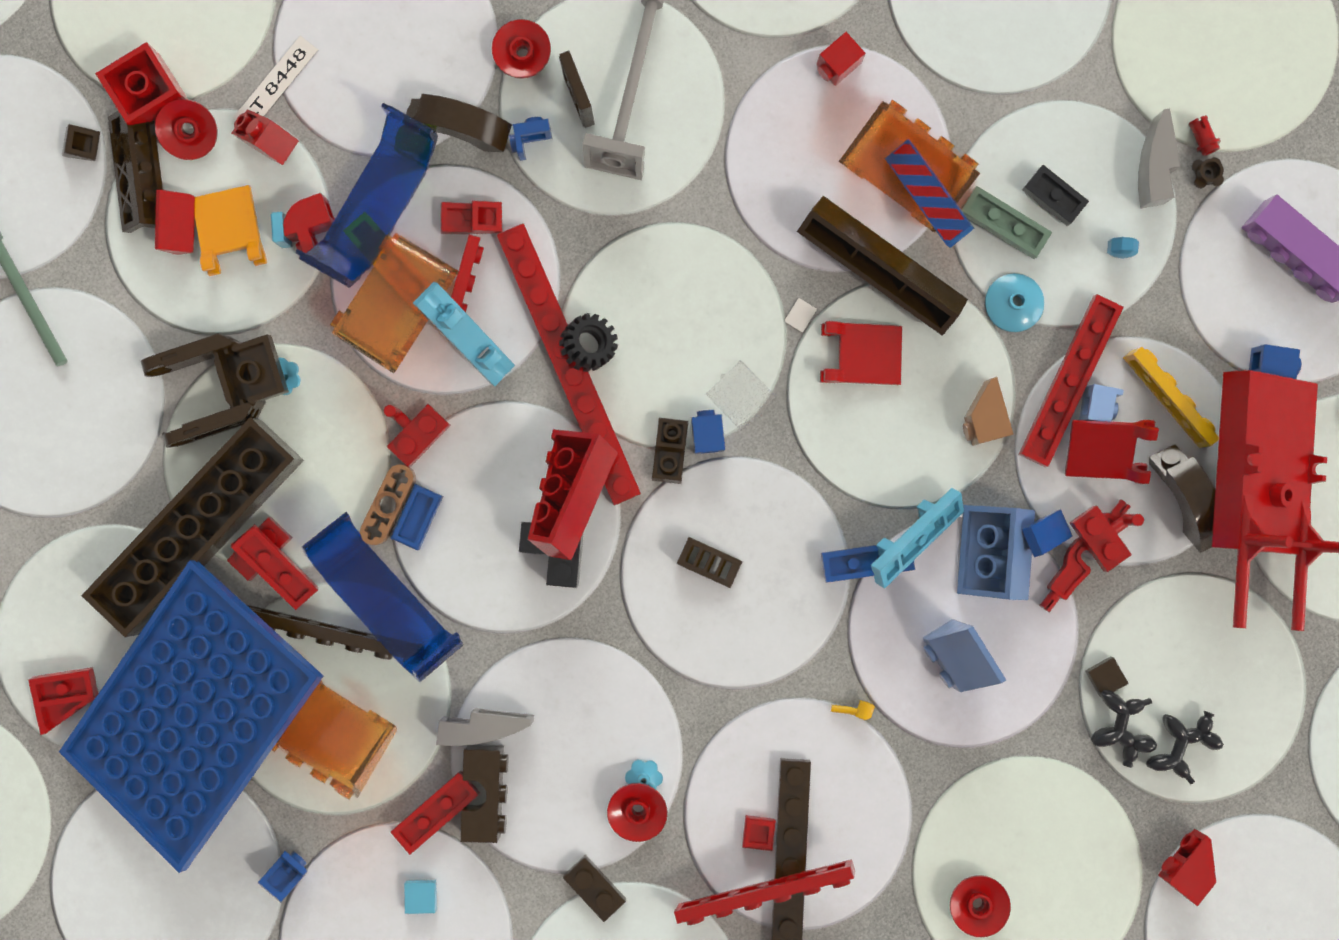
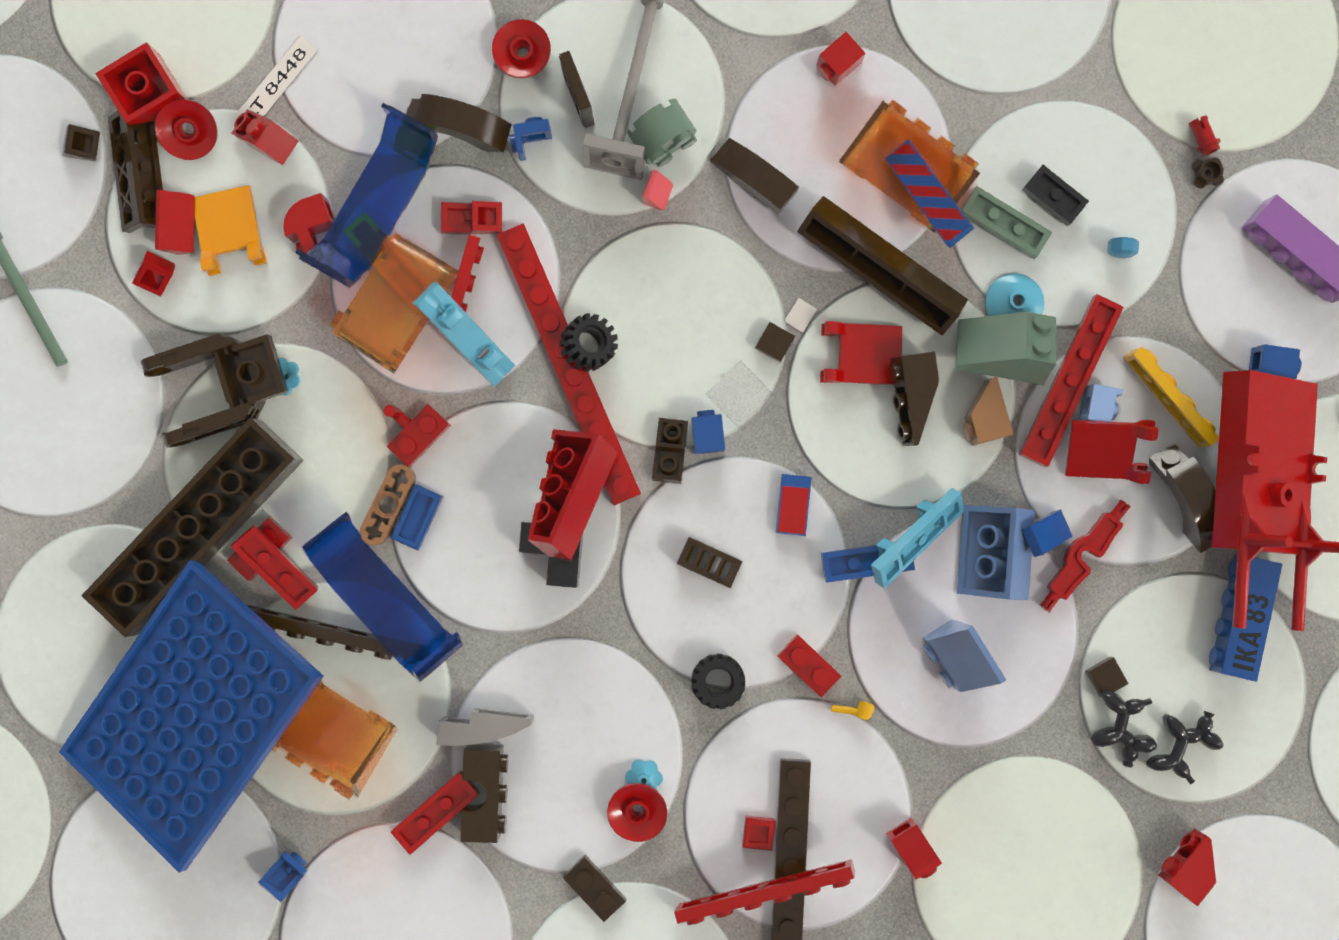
red wing [28,667,99,735] -> none
medium azure tile [271,212,292,248] -> none
medium azure tile [404,880,437,914] -> none
red dish [950,875,1011,937] -> none
red plate [1070,506,1144,572] -> none
light grey slope [1138,108,1181,209] -> none
none -> red slope [132,251,176,297]
none -> sand green brick [627,99,697,167]
none -> coral slope [643,169,673,210]
none -> black tyre [691,653,746,710]
none -> dark brown slope [710,138,799,215]
none -> dark brown tile [754,322,795,363]
none -> red tile [775,474,812,536]
none -> red plate [777,634,841,698]
none -> red slope [886,818,942,880]
none -> dark brown slope [889,351,939,446]
none -> sand green slope [955,312,1056,386]
none -> blue brick [1209,555,1283,682]

